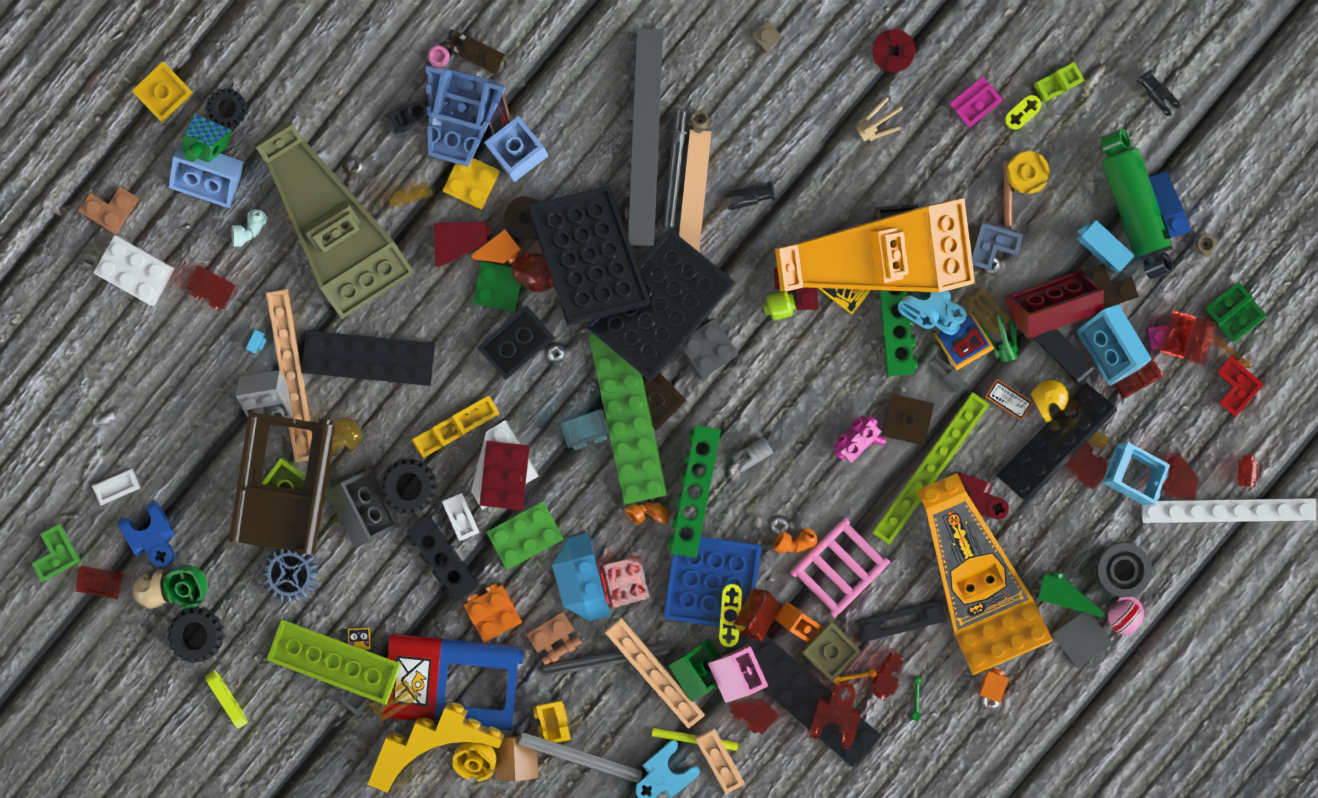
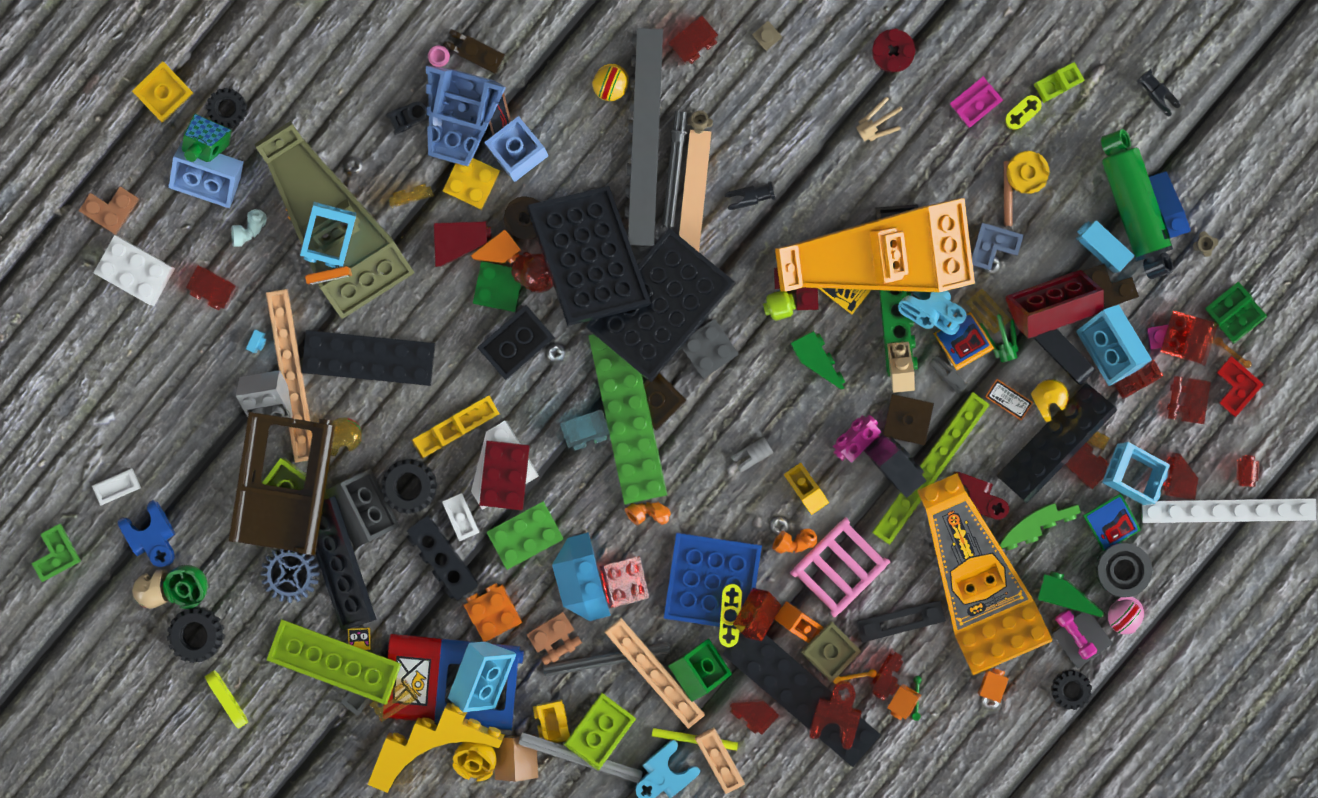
clear red slope [76,566,123,600] -> none
green brick [668,425,721,559] -> none
bright pink slope [708,645,768,703] -> none
none -> medium azure window [300,202,356,268]
none -> orange tile [305,266,352,285]
none -> black plate [315,496,377,631]
none -> medium azure slope [448,642,516,712]
none -> lime tile [564,693,636,771]
none -> yellow helmet [592,64,629,101]
none -> clear red brick [668,15,718,65]
none -> yellow slope [783,463,829,515]
none -> green slope [790,331,846,390]
none -> black brick [864,434,926,498]
none -> tan slope [887,342,915,393]
none -> orange brick [887,684,922,720]
none -> bright green slope [998,503,1081,551]
none -> black tyre [1051,670,1092,710]
none -> dark pink piece [1055,610,1097,660]
none -> slope [1082,493,1141,551]
none -> clear red plate [1167,376,1211,424]

